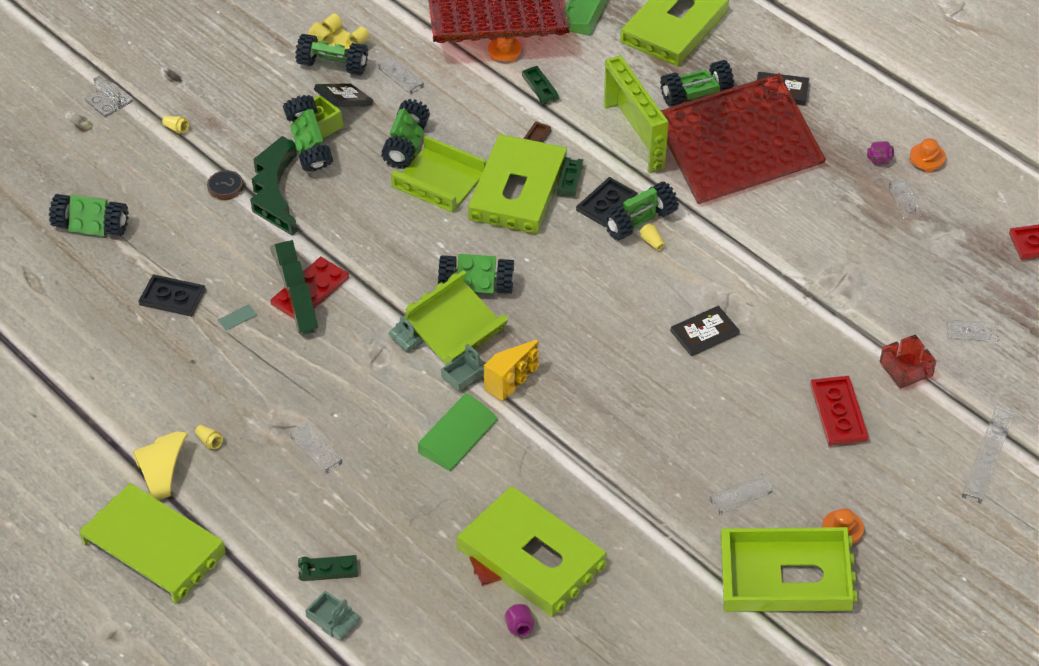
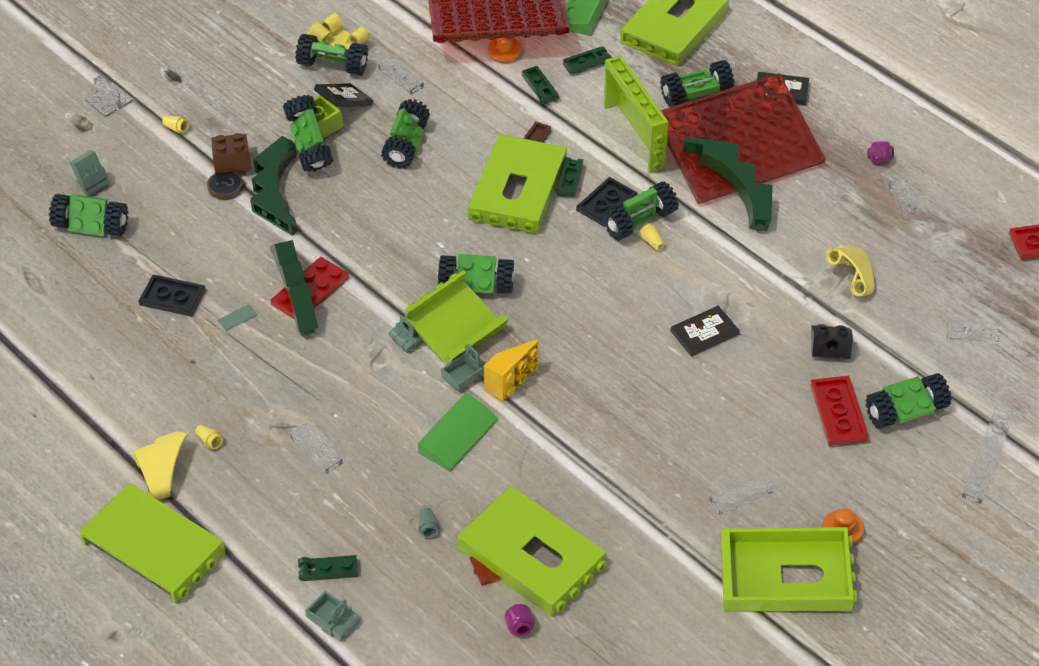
lime panel [391,135,486,213] -> none
clear red piece [879,334,937,389] -> none
orange plate [909,138,946,173] -> none
none -> sand green piece [70,150,109,196]
none -> reddish brown brick [211,133,251,174]
none -> sand green cone [419,508,439,538]
none -> dark green plate [563,46,613,74]
none -> dark green arch [682,136,773,231]
none -> black brick [811,324,853,359]
none -> light yellow panel [826,245,874,296]
none -> plate [865,373,952,429]

